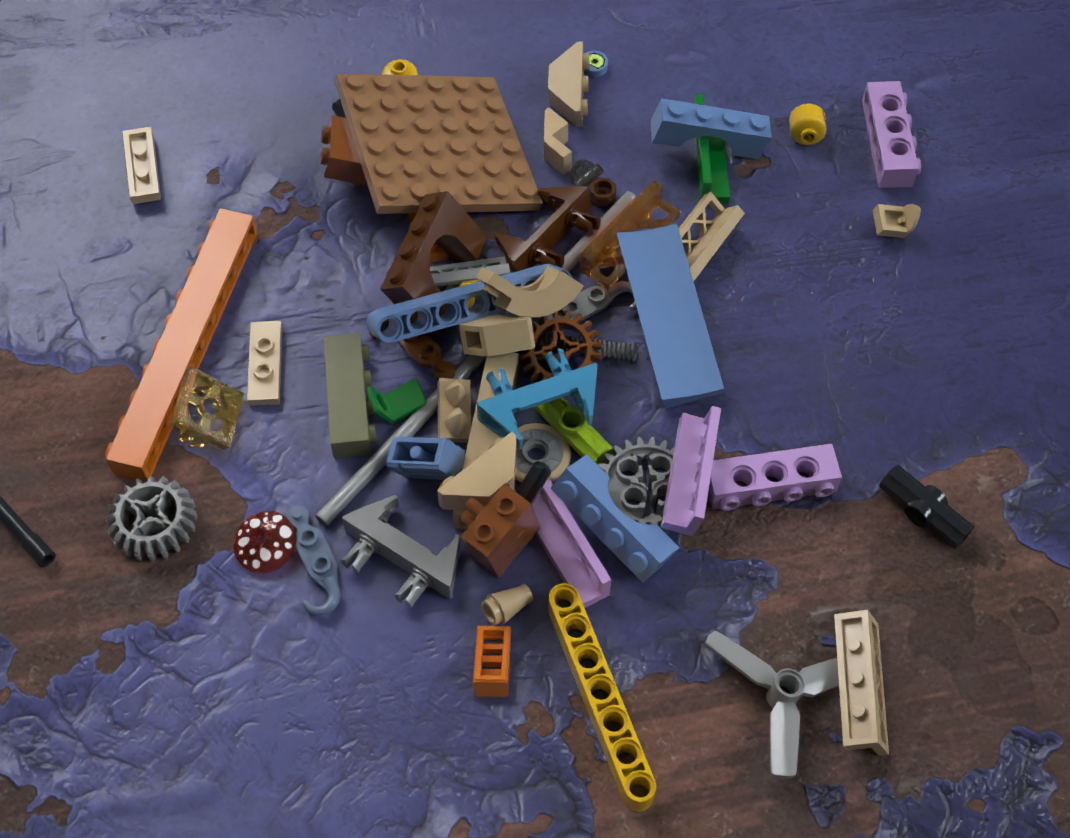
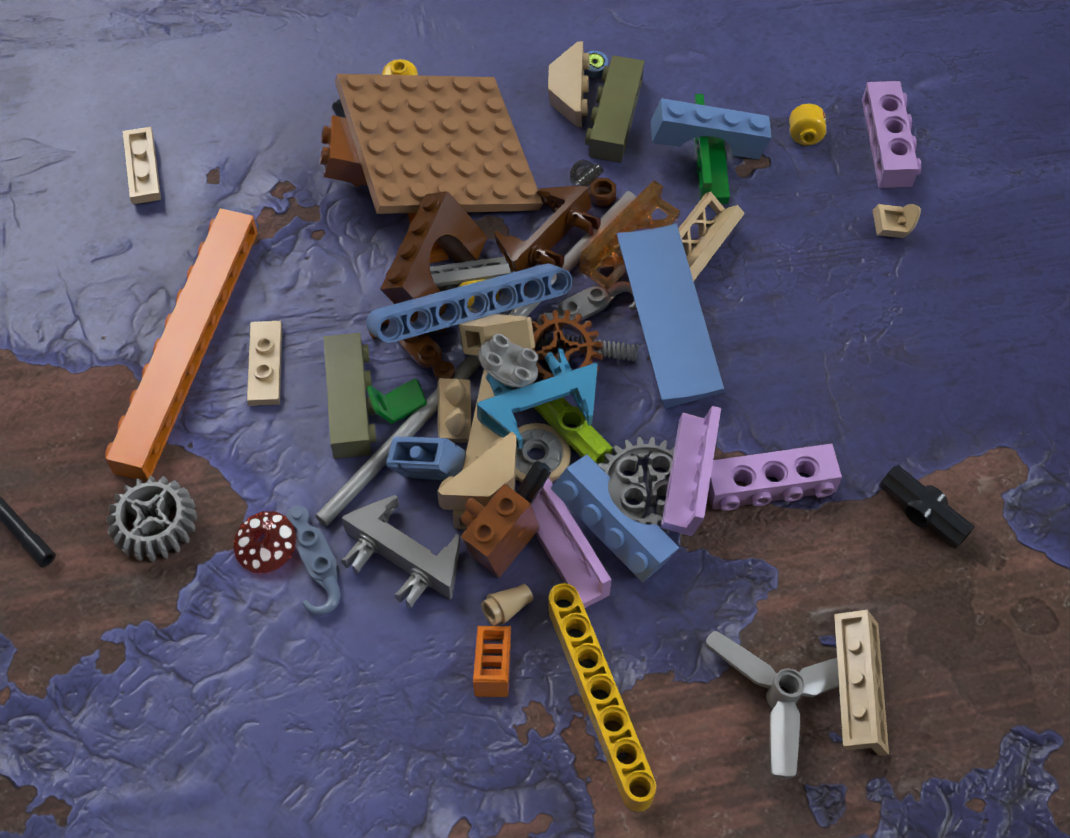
clear yellow piece [171,366,244,450] -> none
tan arch [476,266,584,317] -> none
tan slope [544,107,572,175] -> none
none -> light grey dish [479,334,538,387]
none -> olive brick [585,55,645,163]

